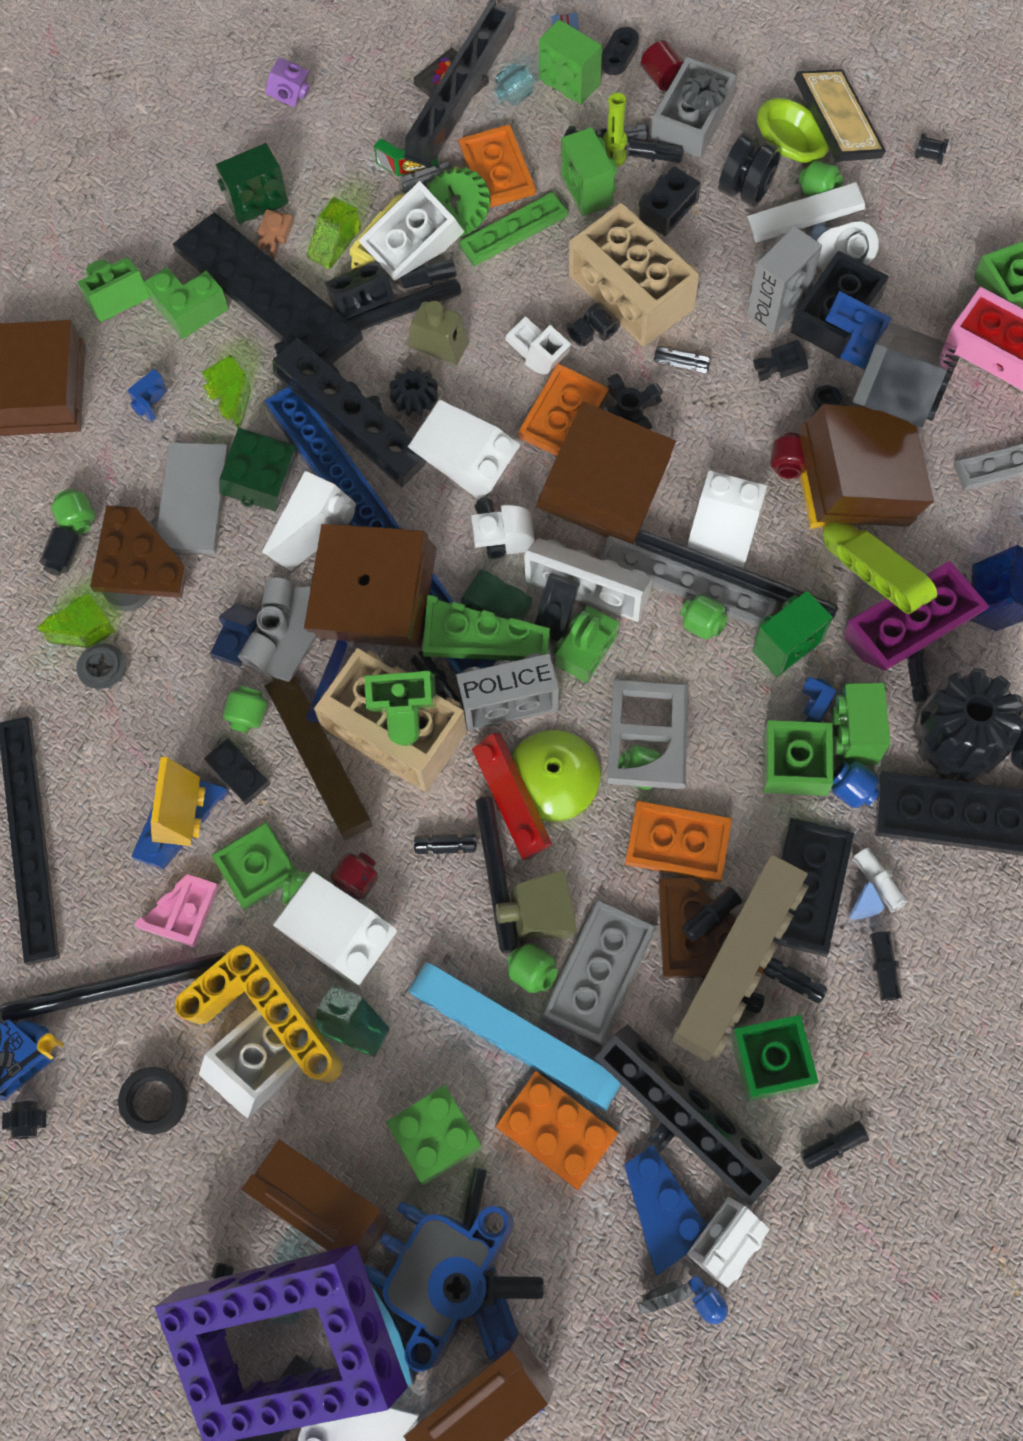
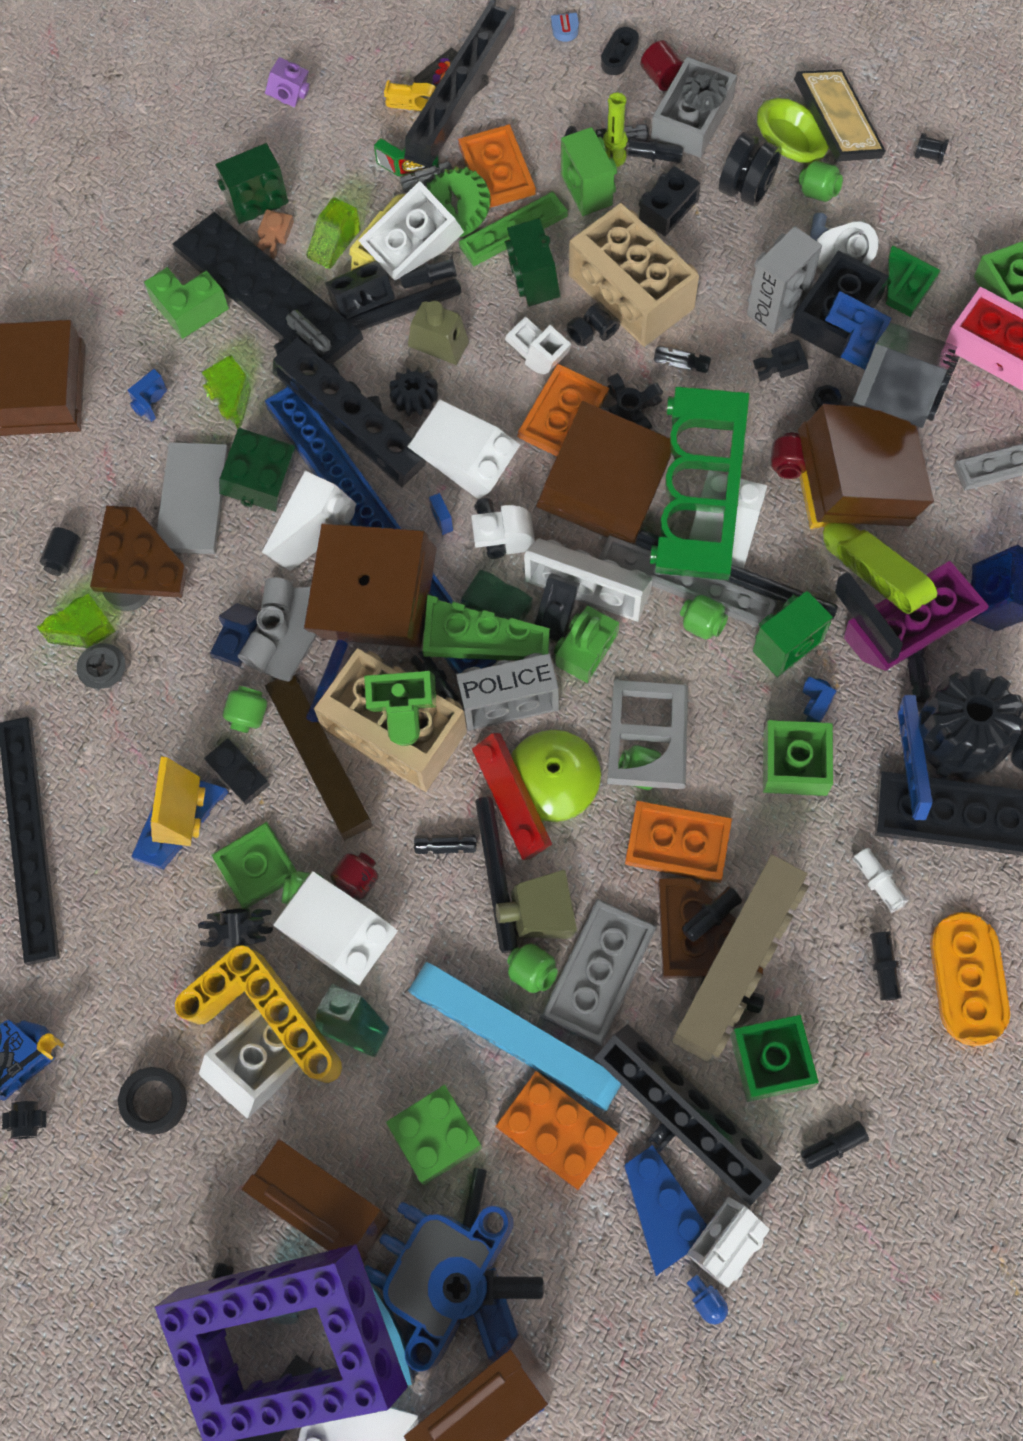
black axle [0,952,226,1021] -> none
bright green head [51,489,96,535] -> none
bright green brick [77,257,150,323] -> none
bright pink wing [134,874,219,947] -> none
clear light blue head [494,63,535,106] -> none
bright green brick [539,19,602,105] -> none
dark grey gear [636,1280,693,1314] -> none
white tile [747,182,865,243] -> none
black axle [763,957,828,1003] -> none
black tile [772,818,854,958] -> none
bright green brick [831,683,890,765] -> none
blue head [831,761,879,808] -> none
light blue slope [849,882,885,920] -> none
none -> black pin [198,908,273,947]
none -> dark grey axle [286,310,332,355]
none -> yellow piece [384,80,436,111]
none -> blue tile [429,493,453,535]
none -> dark green brick [504,218,561,307]
none -> green fence [650,387,750,580]
none -> black tile [835,572,903,664]
none -> green wing [886,246,941,317]
none -> blue tile [897,695,933,820]
none -> light orange tile [930,912,1010,1046]

